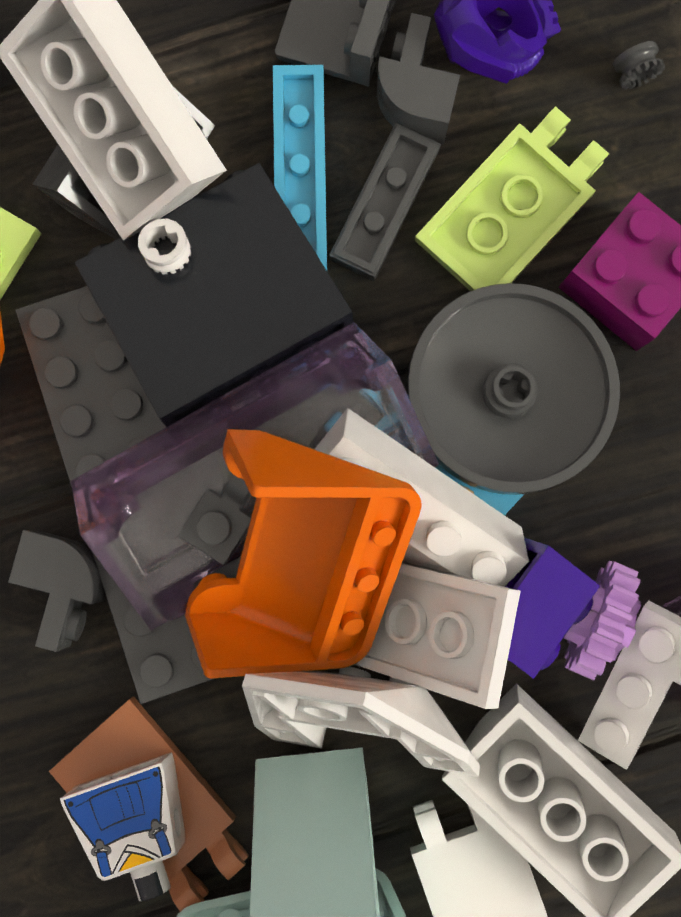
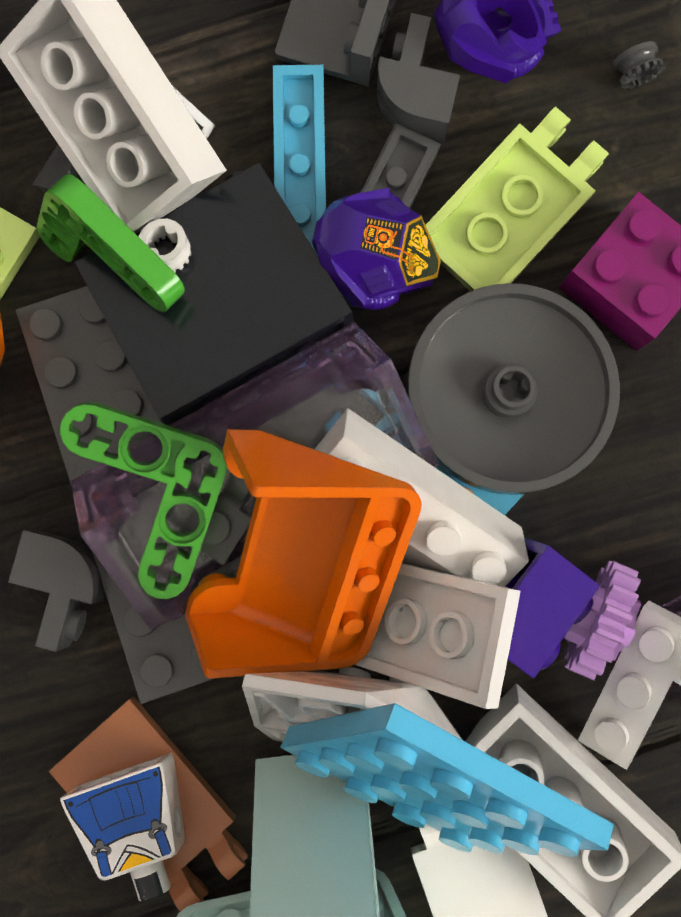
none -> bright green beam [36,174,185,312]
none -> bright green beam [60,401,227,599]
none -> medium azure plate [280,703,614,857]
none -> dark purple helmet [312,188,441,310]

